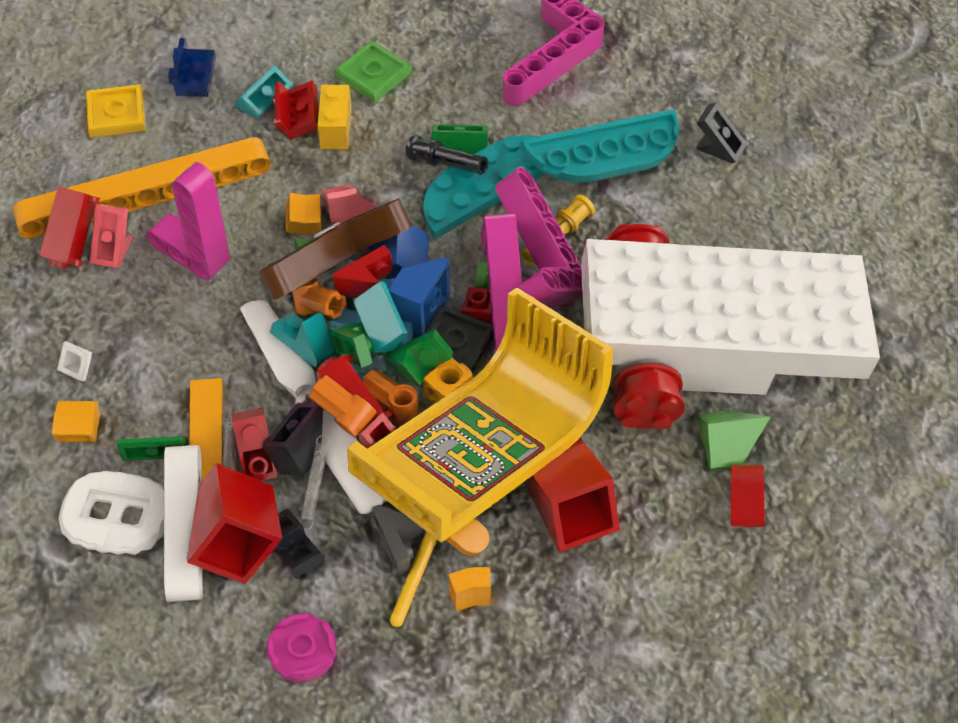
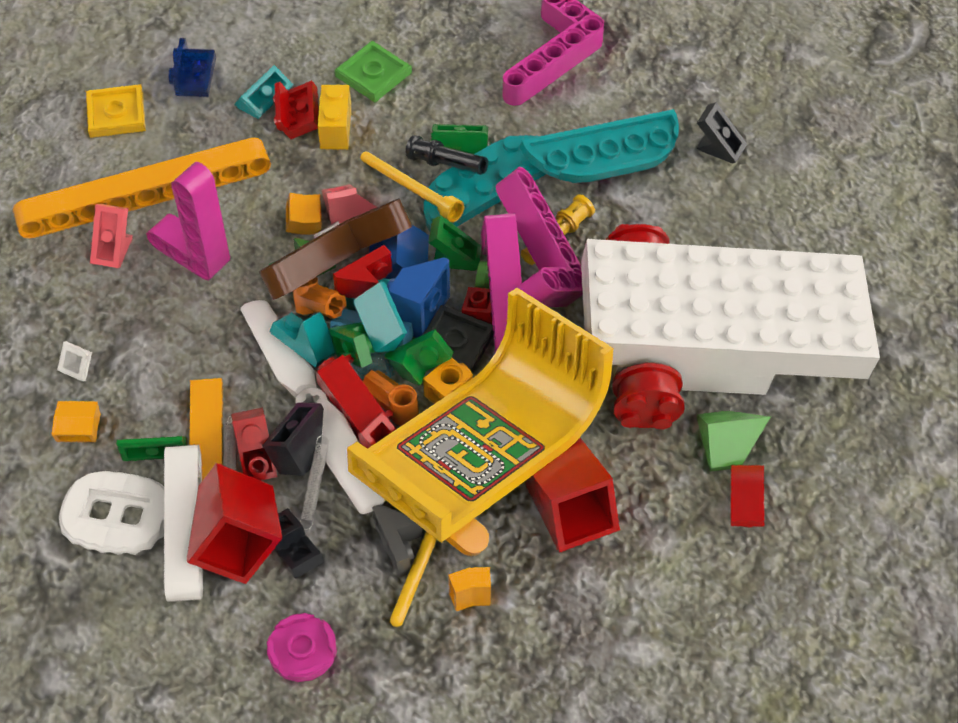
brick [39,186,100,269] -> none
orange piece [308,375,377,438] -> none
none -> yellow piece [360,151,465,222]
none -> green slope [428,215,482,271]

